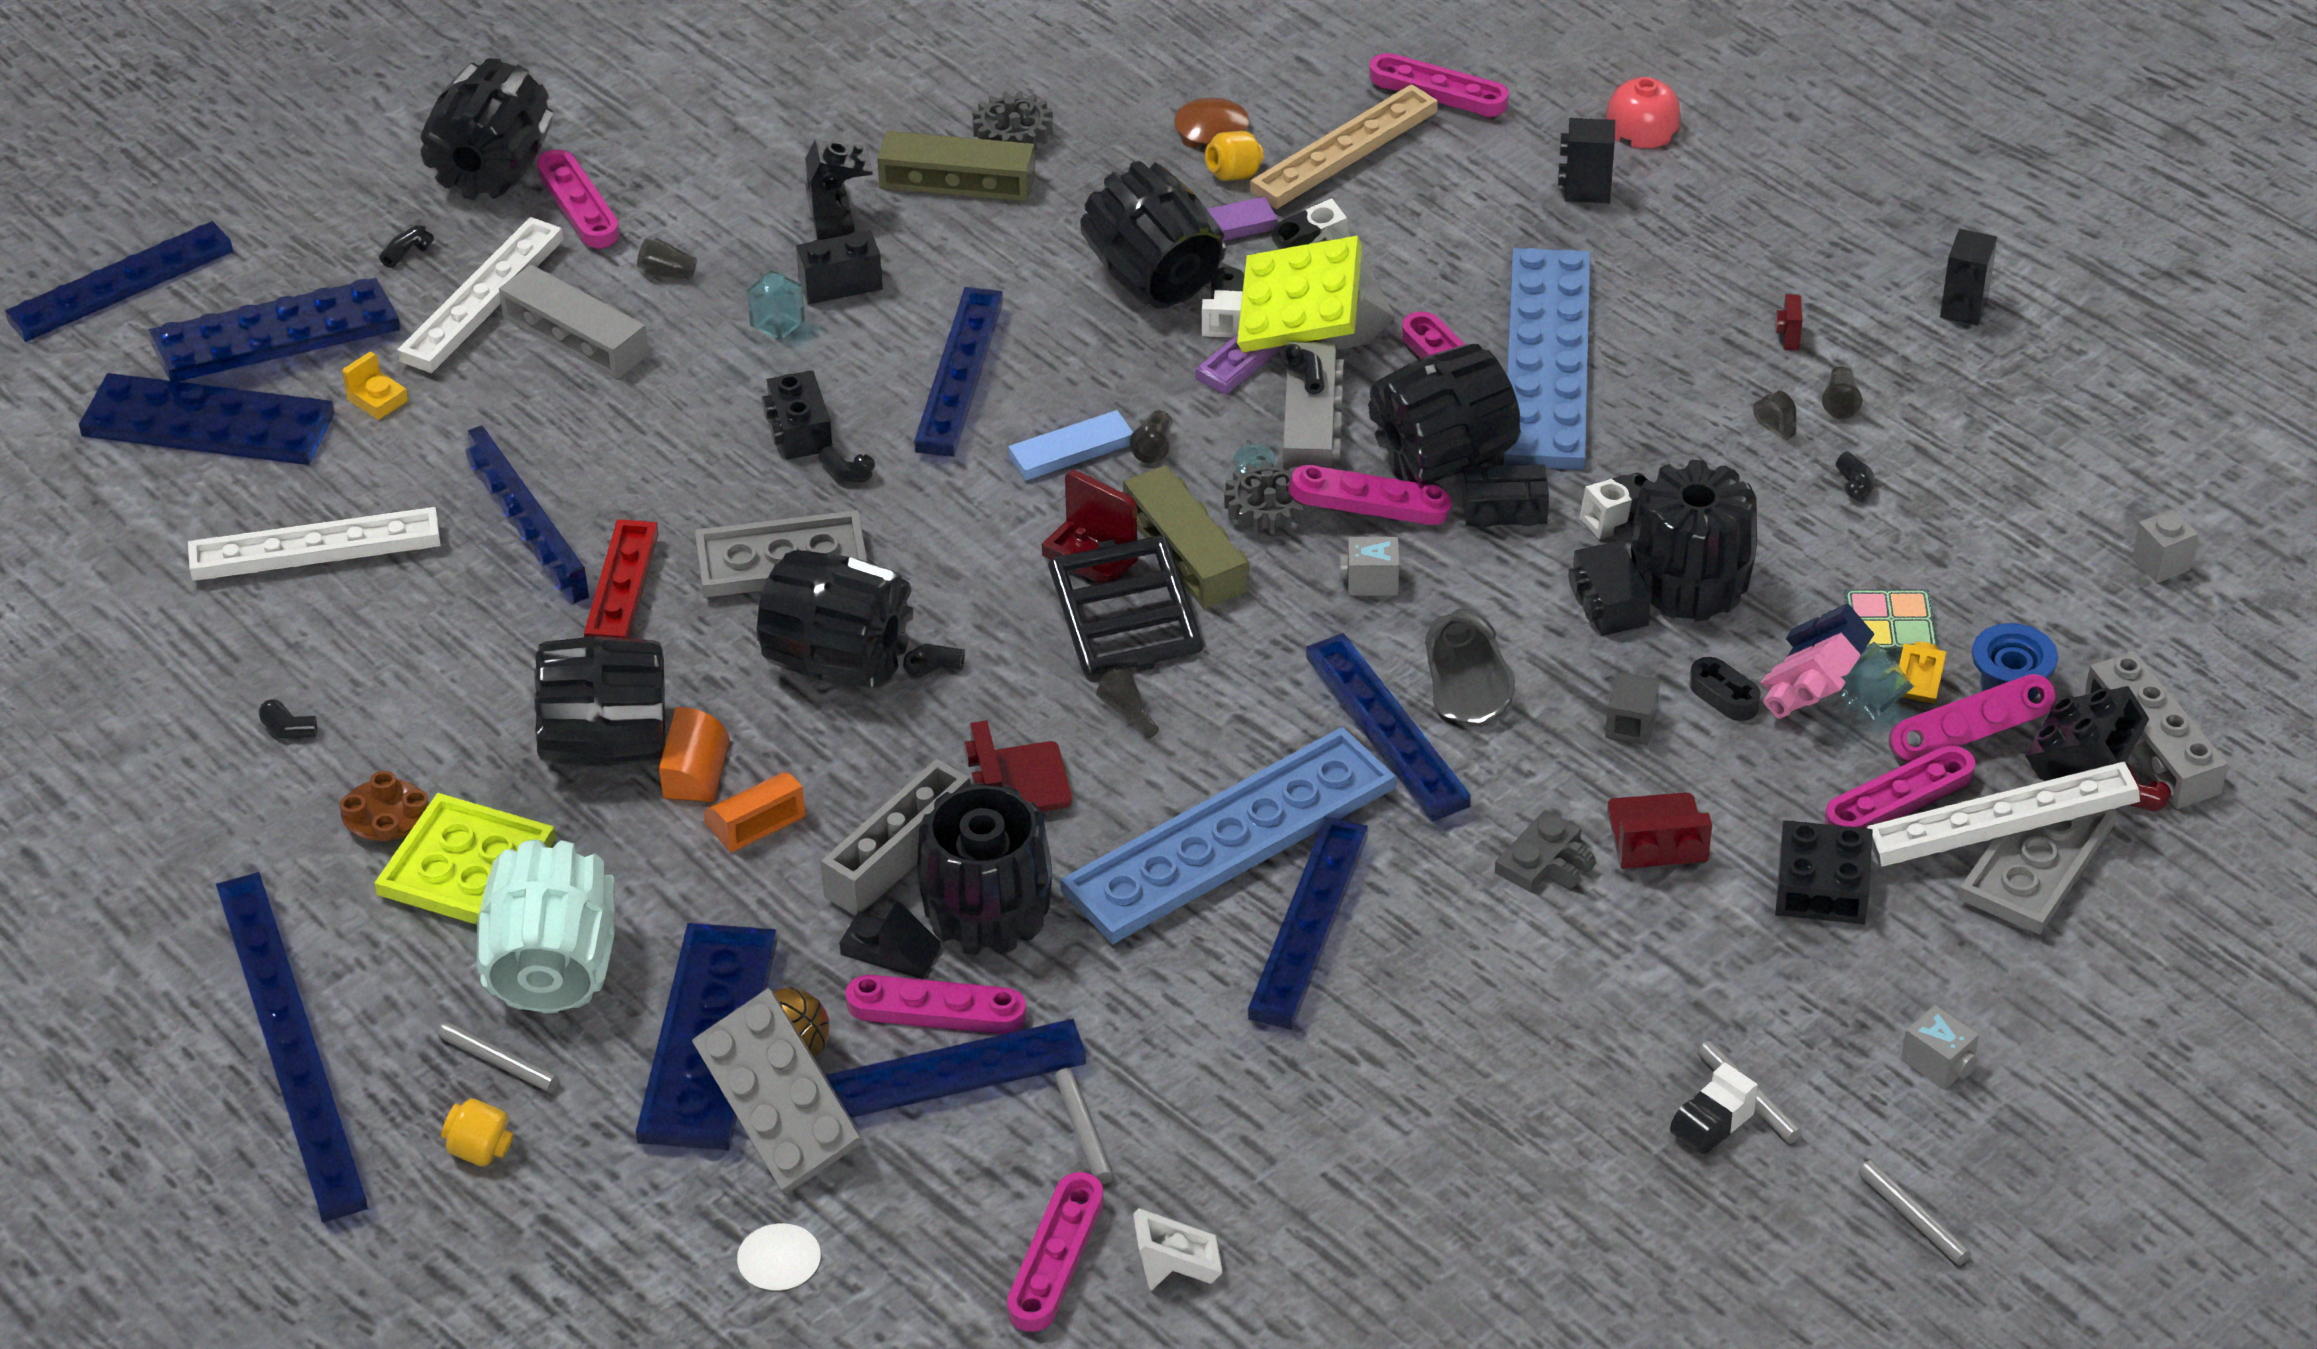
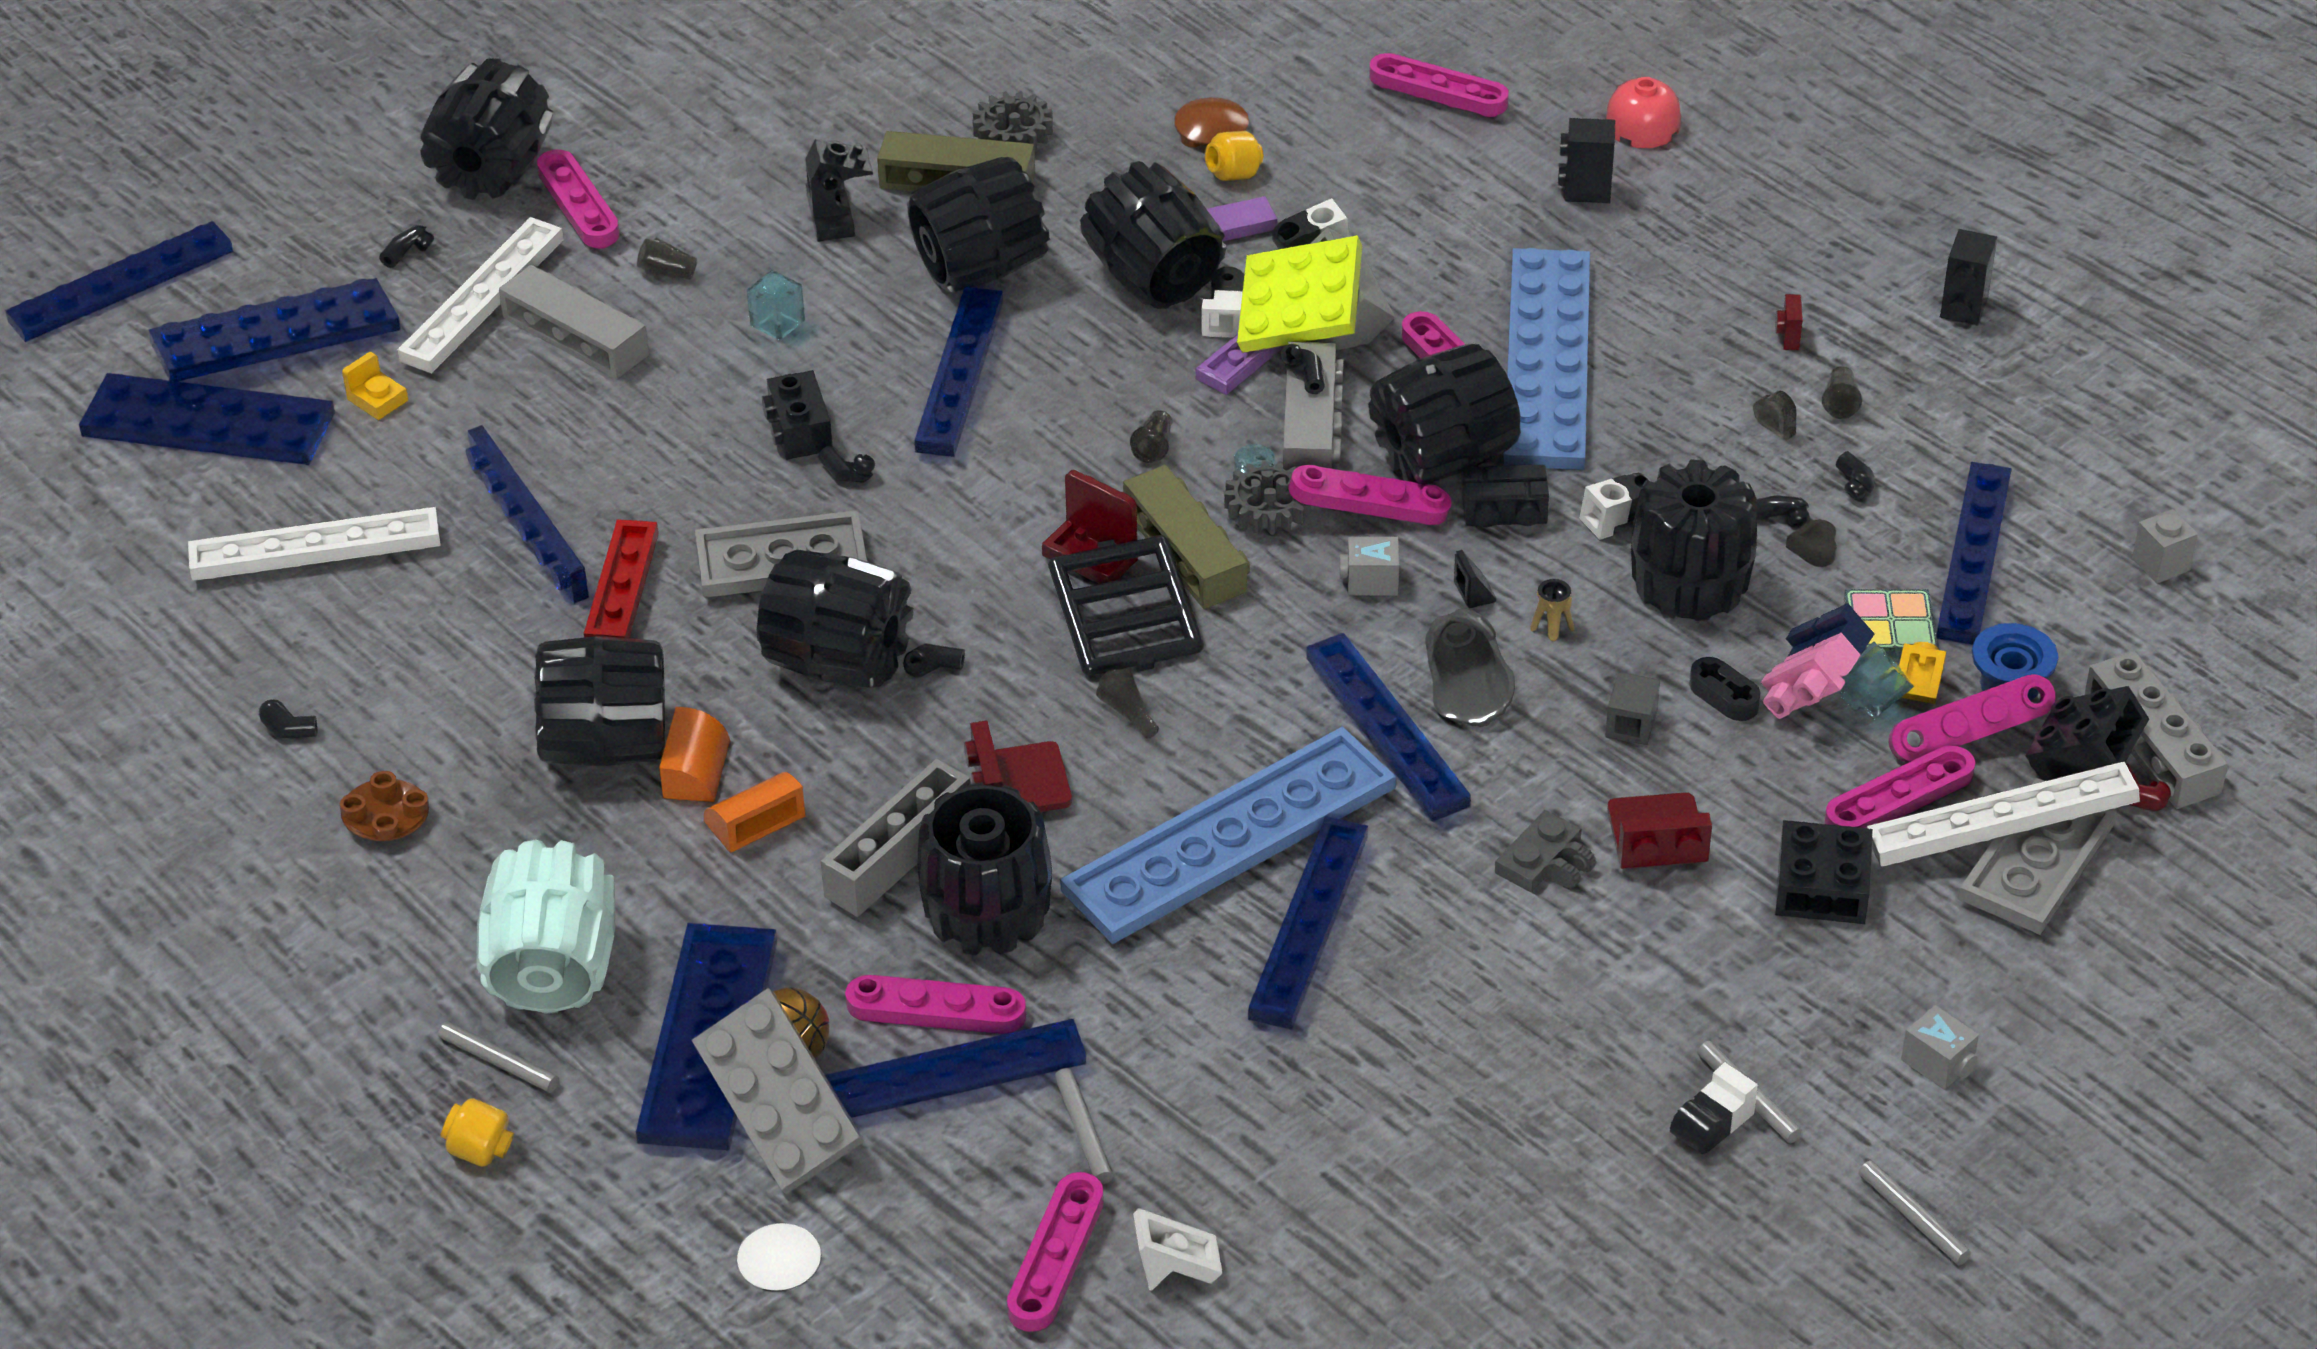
clear blue plate [216,872,368,1223] -> none
neon yellow plate [374,793,556,925] -> none
black brick [796,230,883,305] -> none
black slope [839,901,941,979] -> none
light blue tile [1008,410,1135,481] -> none
tan plate [1250,84,1438,209] -> none
black brick [1568,540,1651,636] -> none
none -> black wheel [907,157,1050,292]
none -> black slope [1454,550,1497,609]
none -> pearl gold piece [1530,579,1574,641]
none -> black arm [1757,495,1810,526]
none -> clear smoke tile [1786,519,1837,567]
none -> clear blue plate [1936,461,2012,645]

